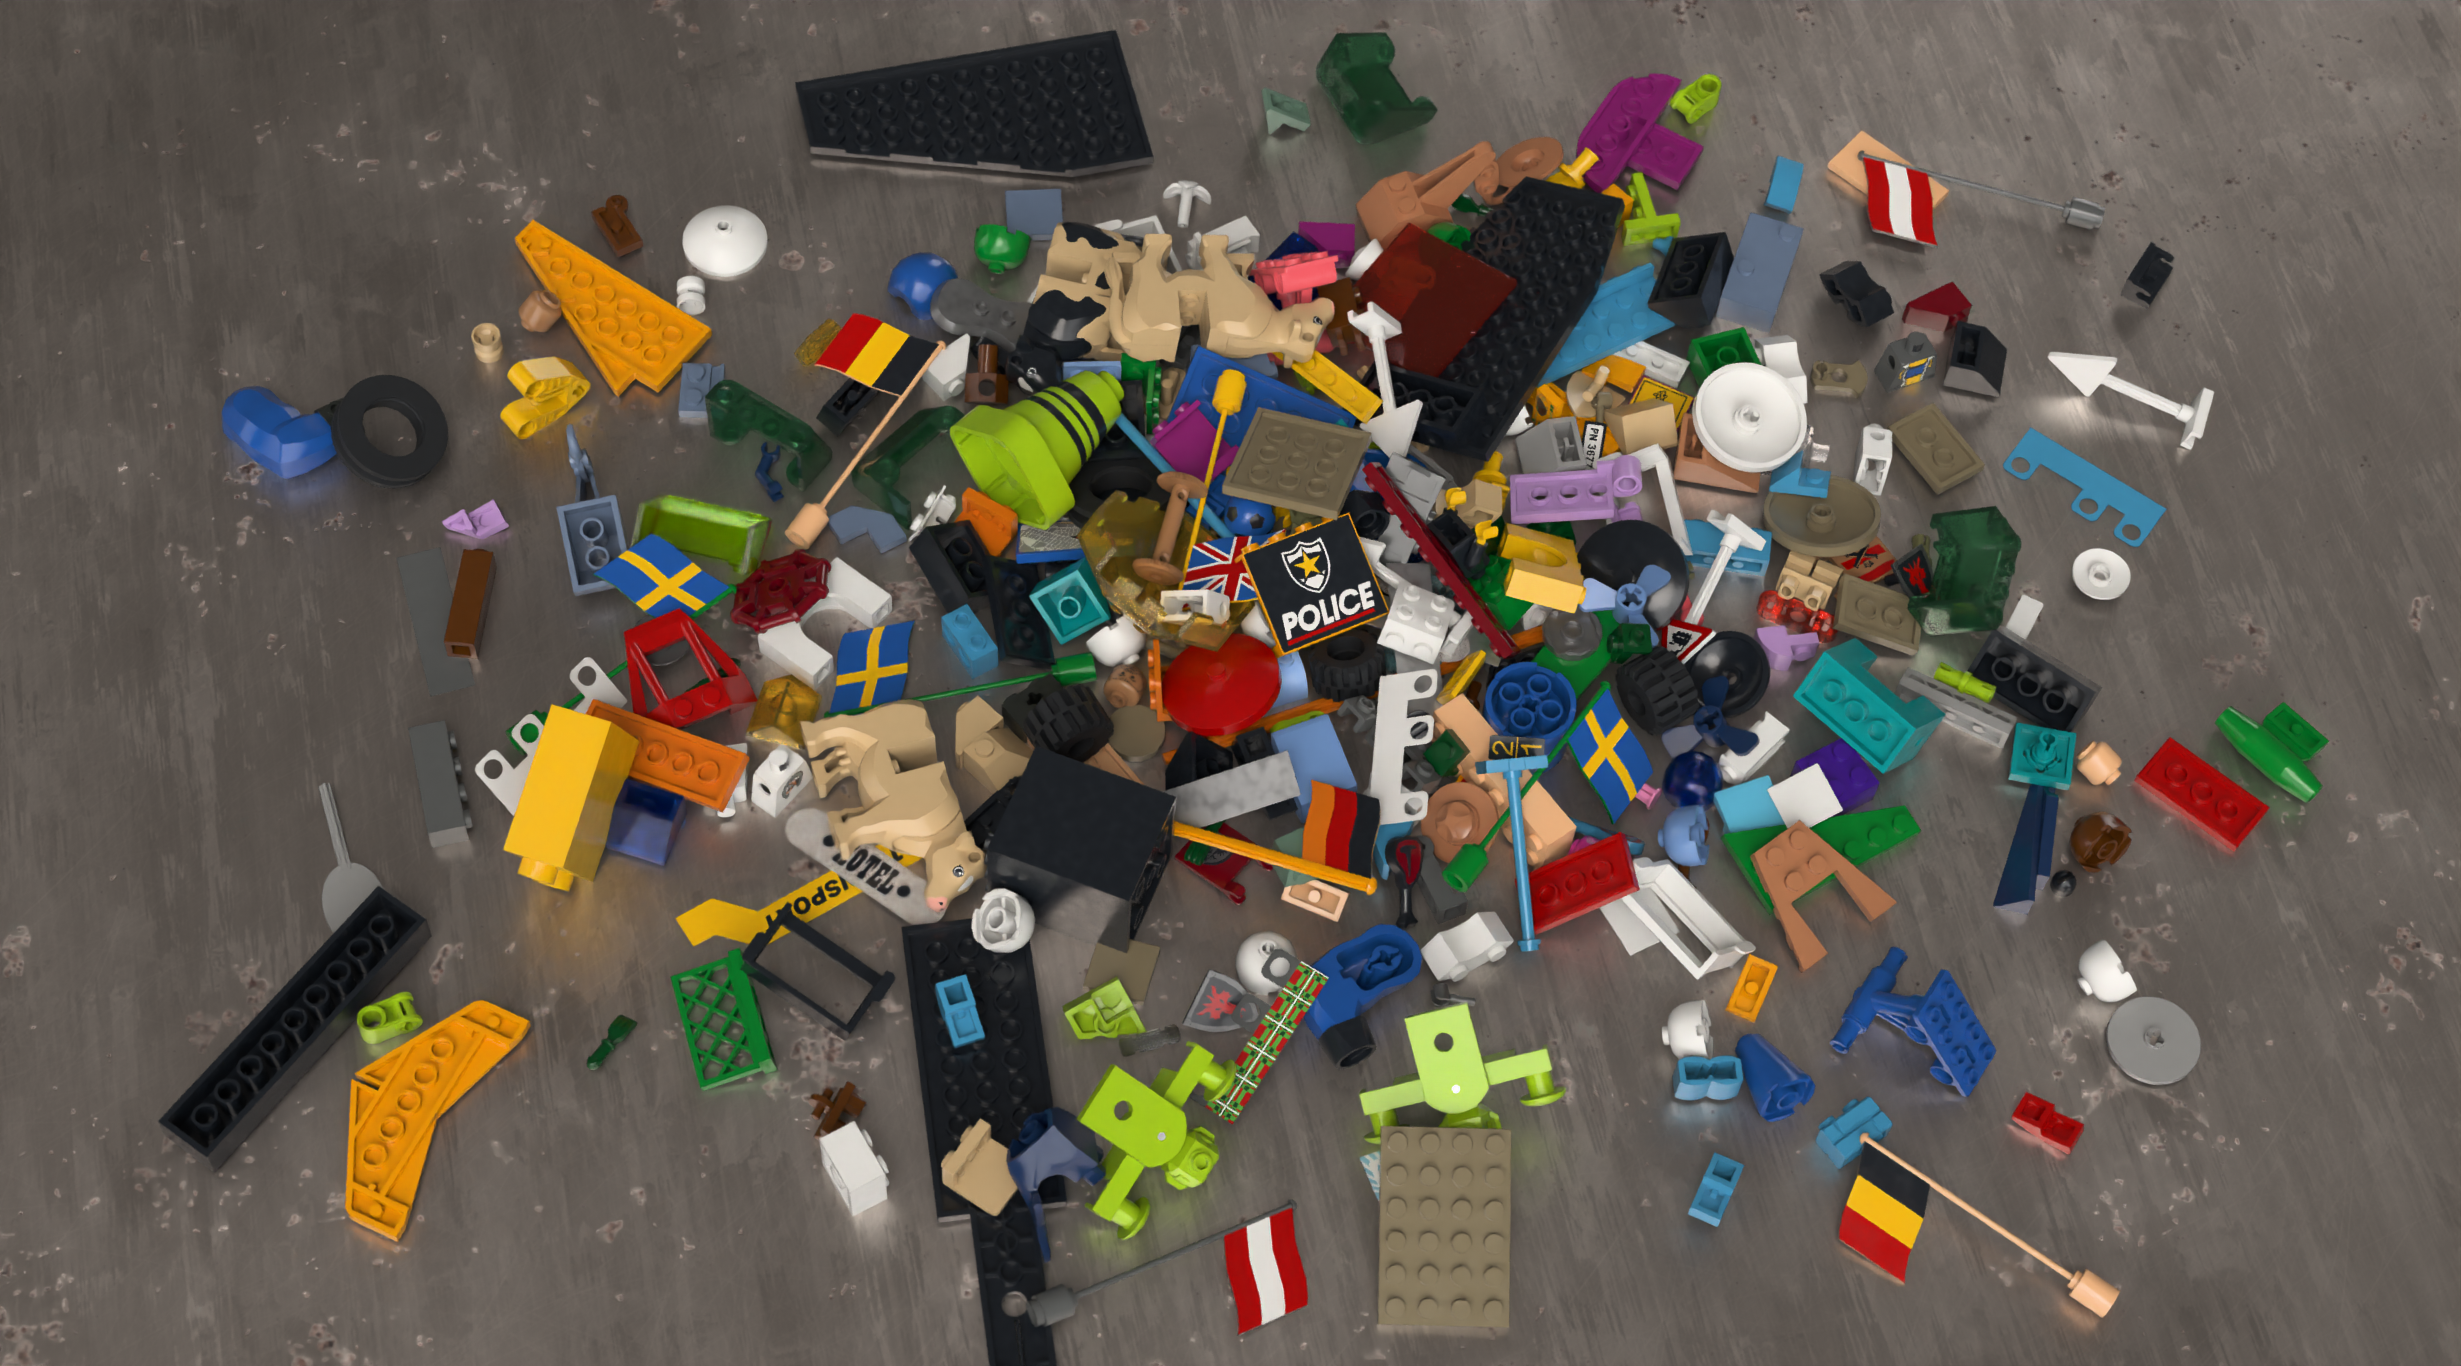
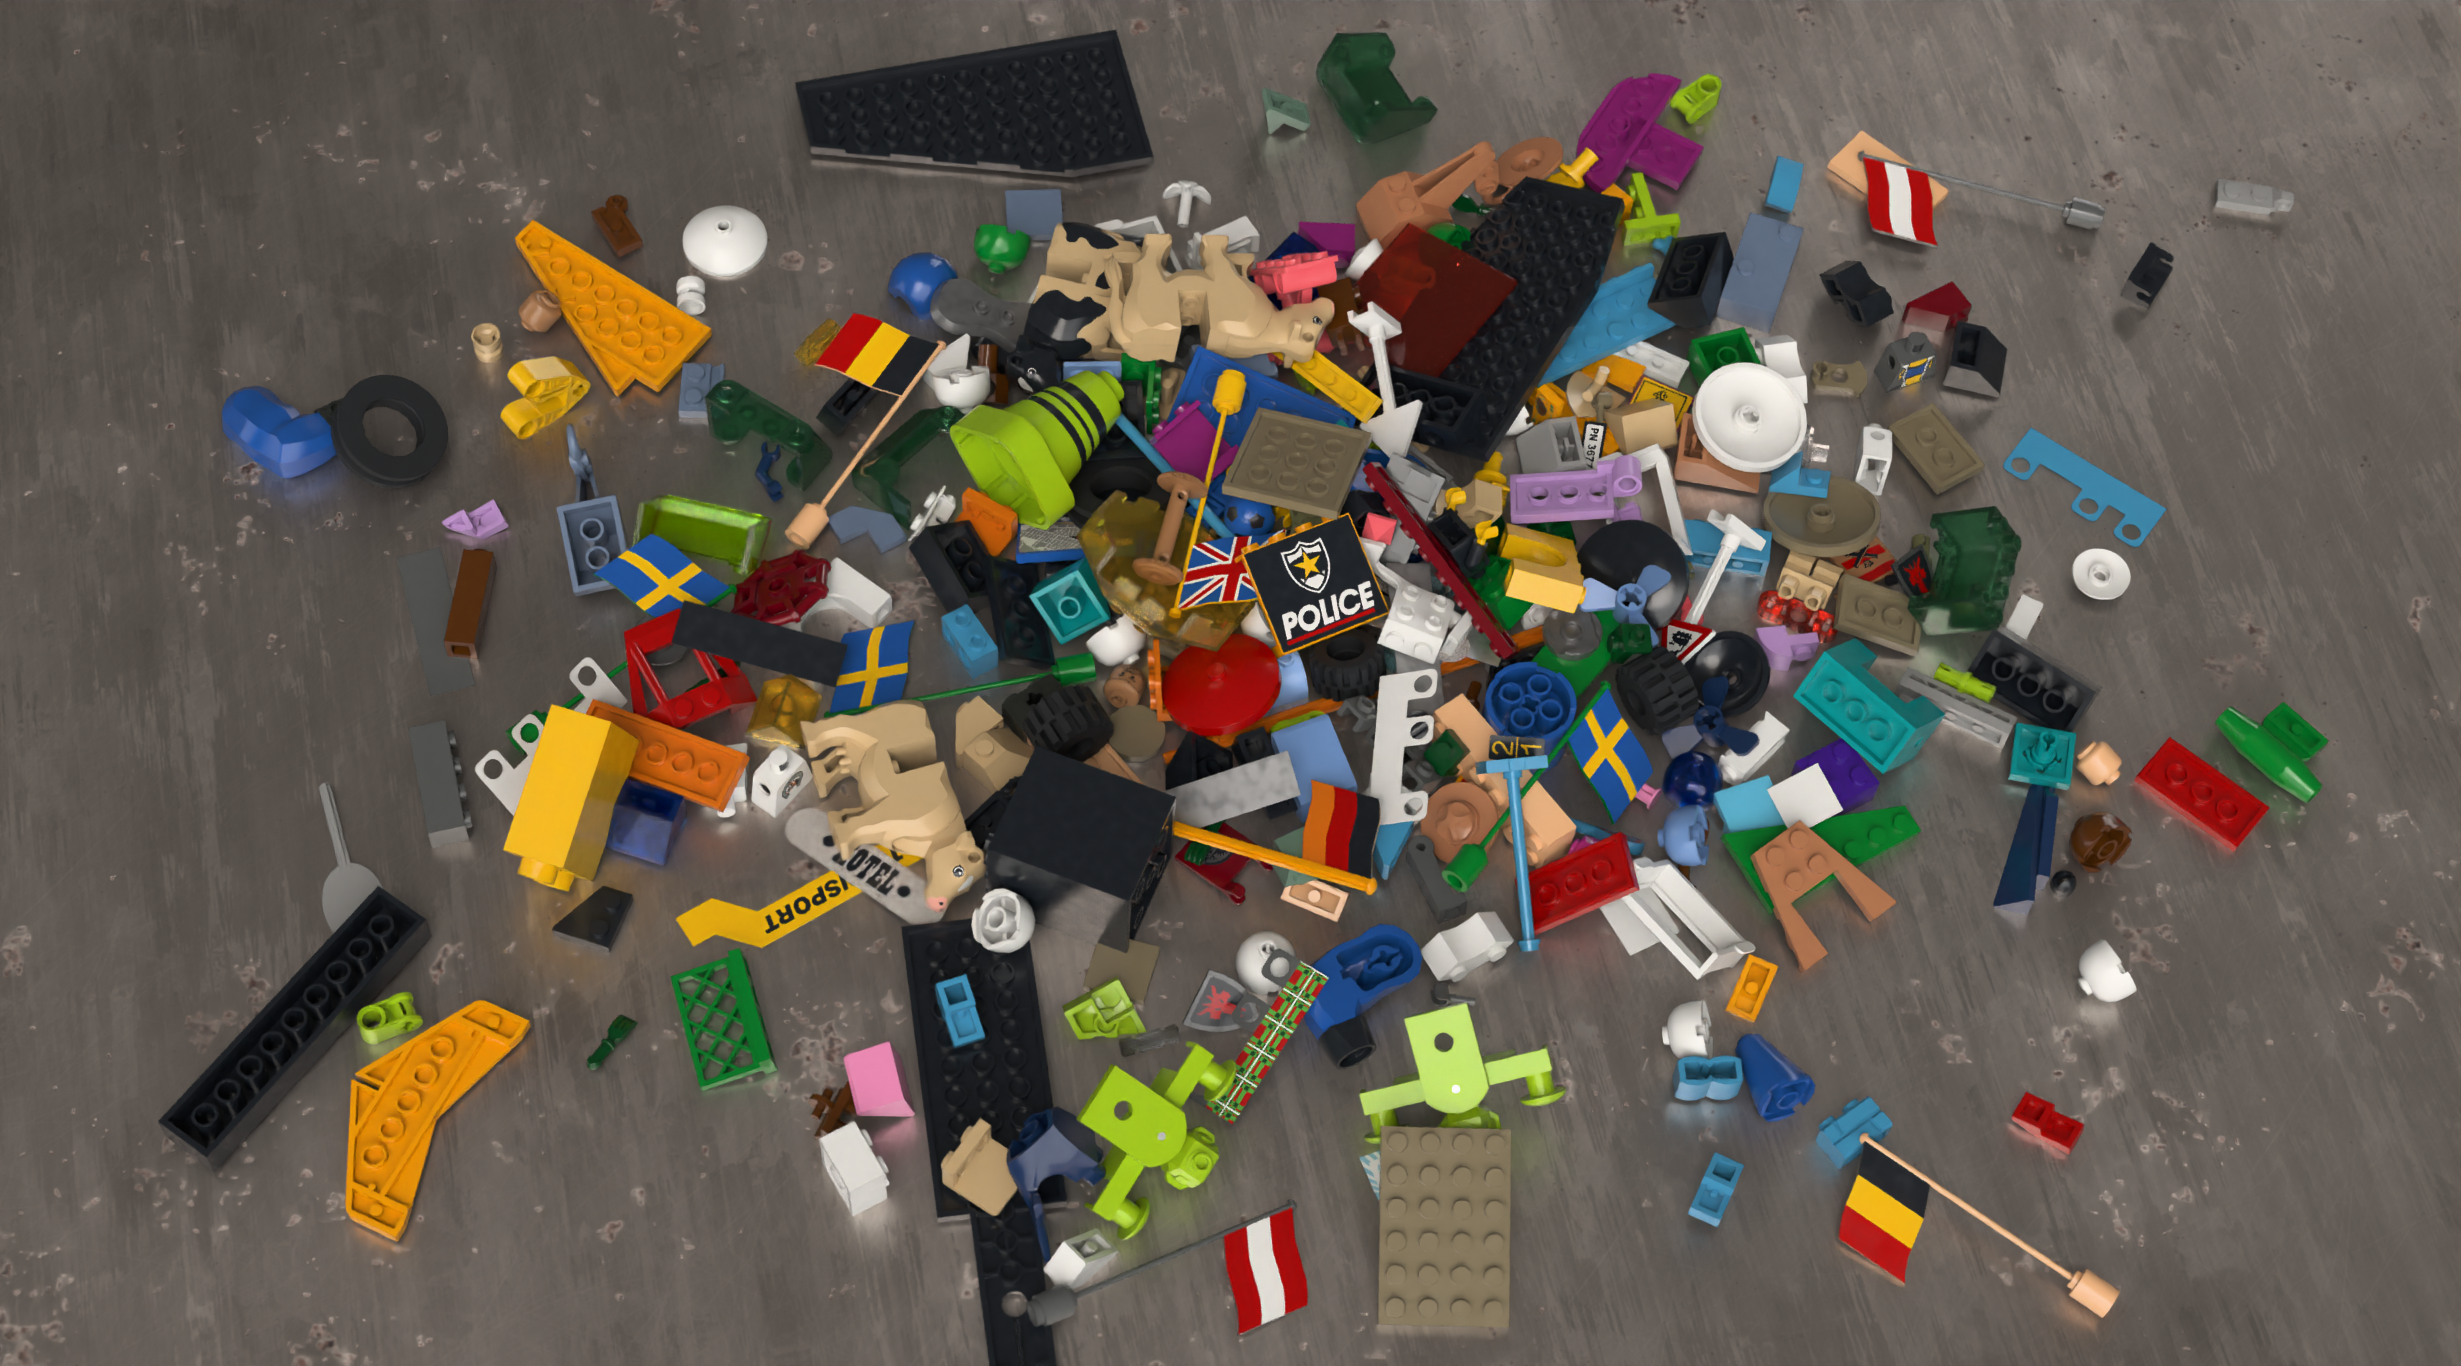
black piece [740,902,895,1041] -> none
white torso [1159,589,1230,627] -> none
black piece [1385,835,1423,930] -> none
yellow slope [1436,650,1486,705] -> none
blue plate [1830,947,1996,1097] -> none
white piece [2048,352,2214,450] -> none
light grey piece [2106,997,2201,1085] -> none
none -> black wing [552,885,633,953]
none -> black sticker [671,600,848,687]
none -> bright pink slope [843,1041,915,1117]
none -> white cylinder [932,366,990,414]
none -> white slope [1043,1228,1119,1289]
none -> coral slope [1362,512,1397,545]
none -> light grey hinge [2215,179,2295,215]

